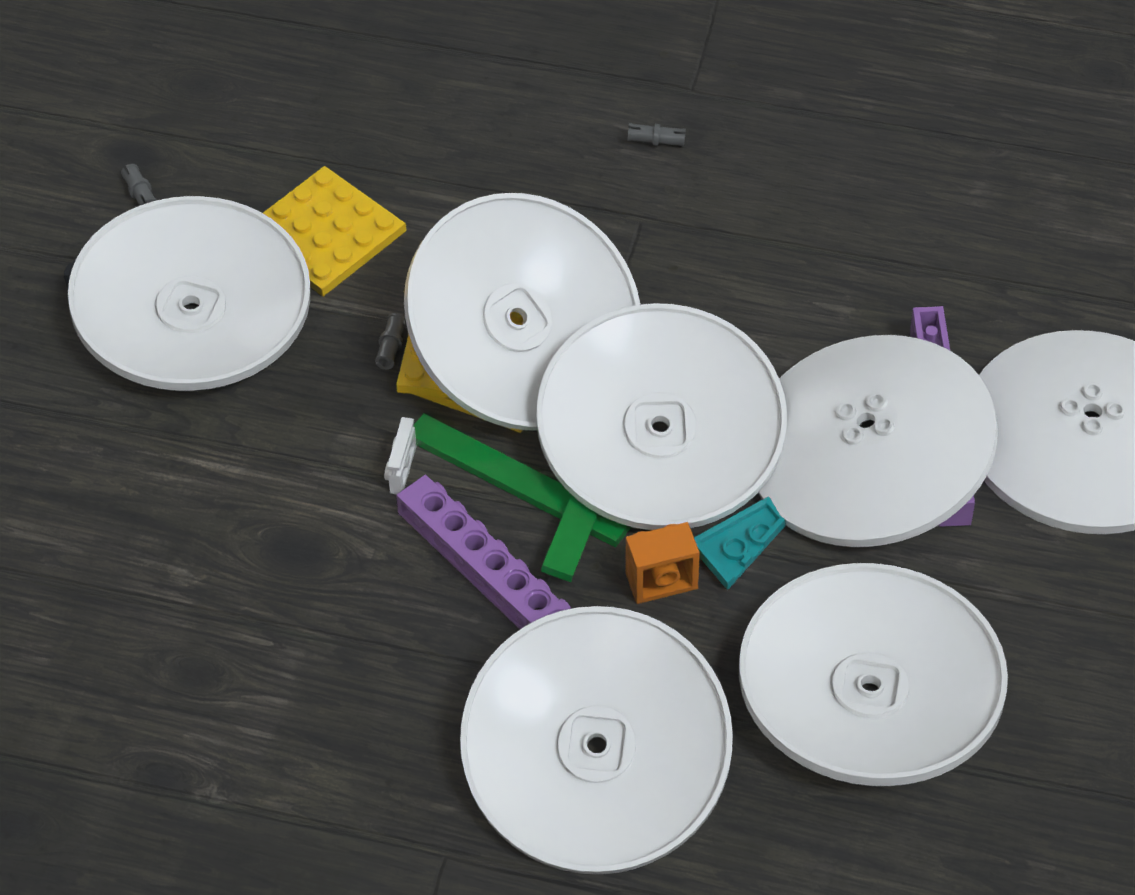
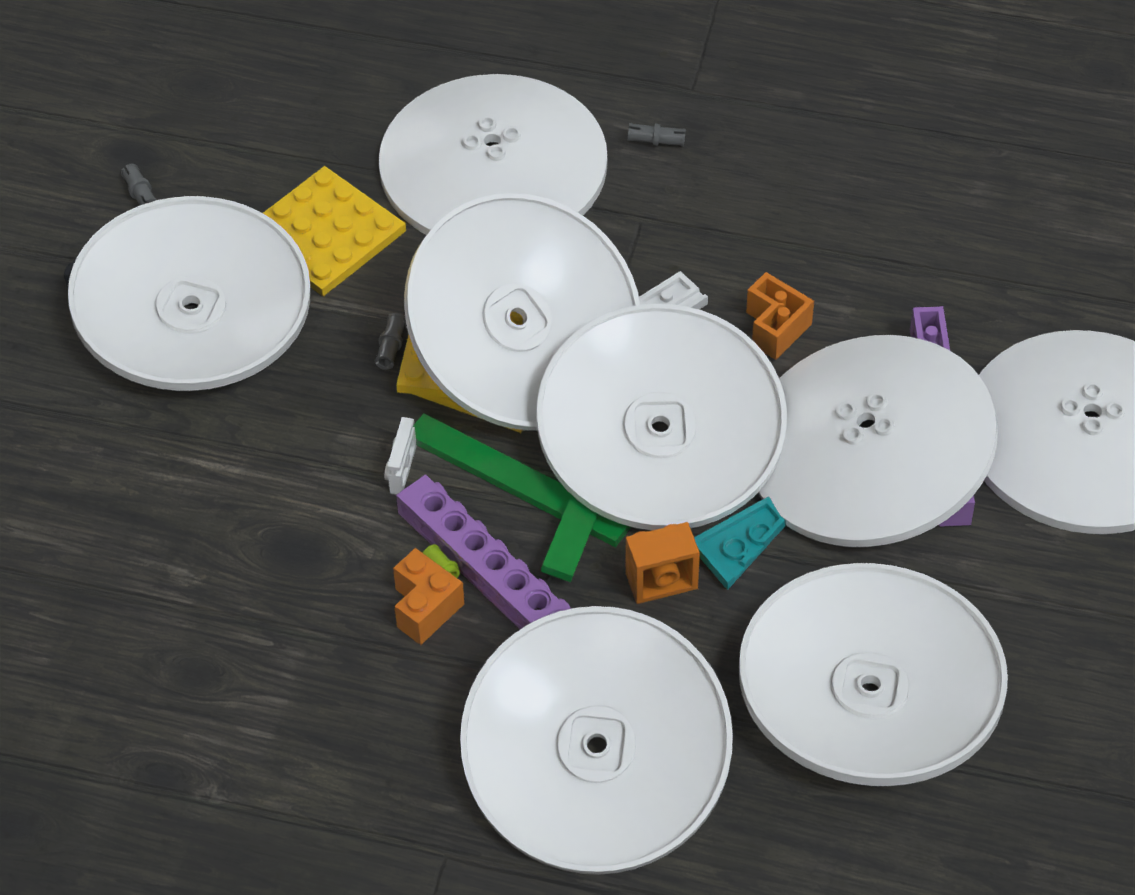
none -> white dish [379,74,607,235]
none -> orange brick [393,548,465,645]
none -> lime pin [423,544,460,578]
none -> white plate [639,271,708,309]
none -> orange brick [746,272,814,360]

